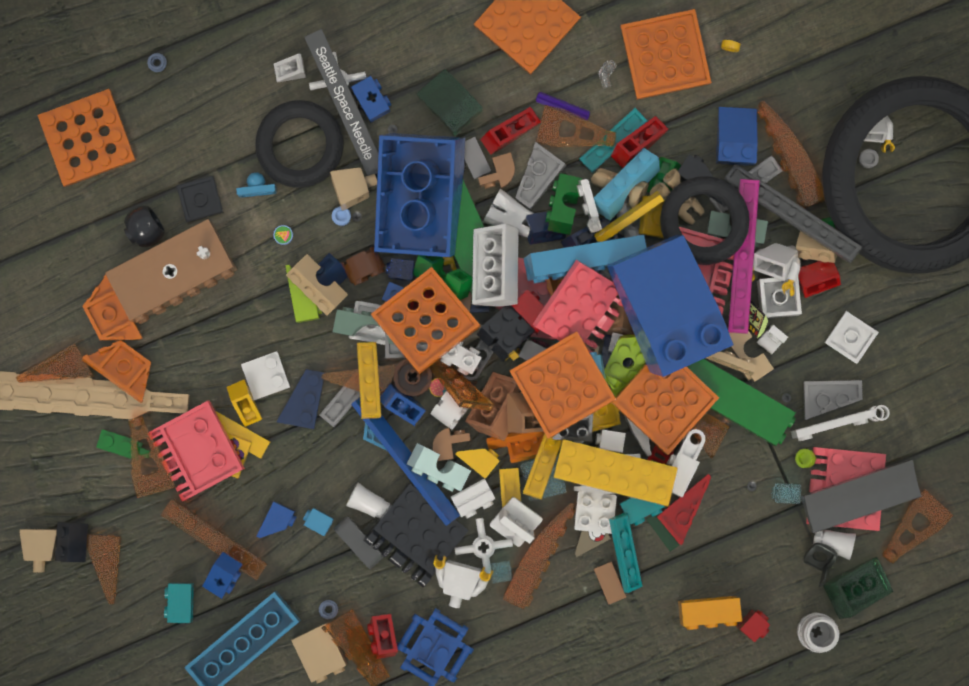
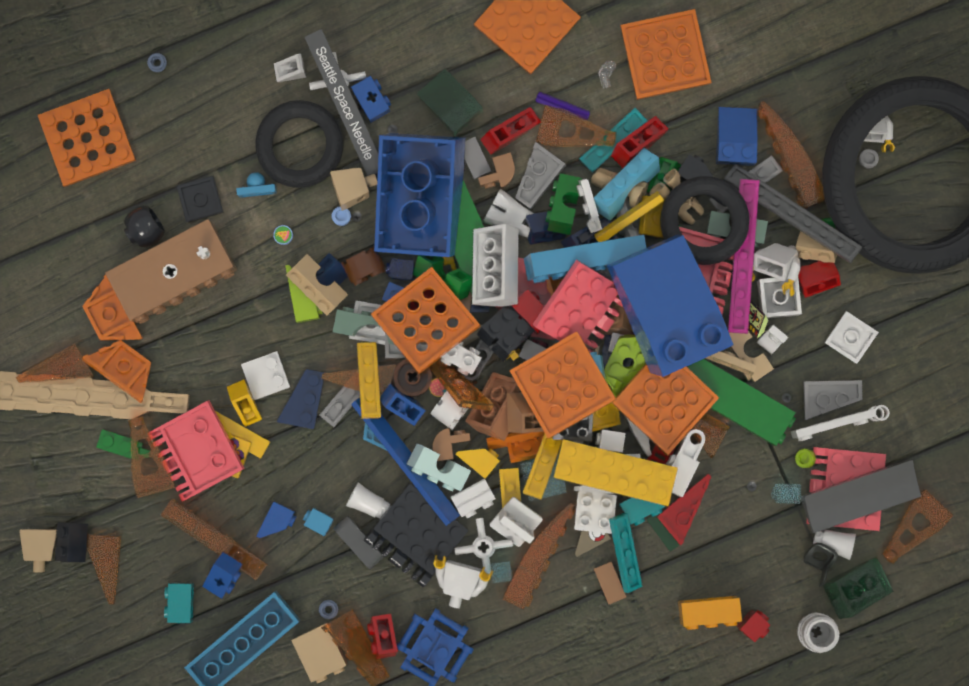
yellow tile [721,40,741,52] -> none

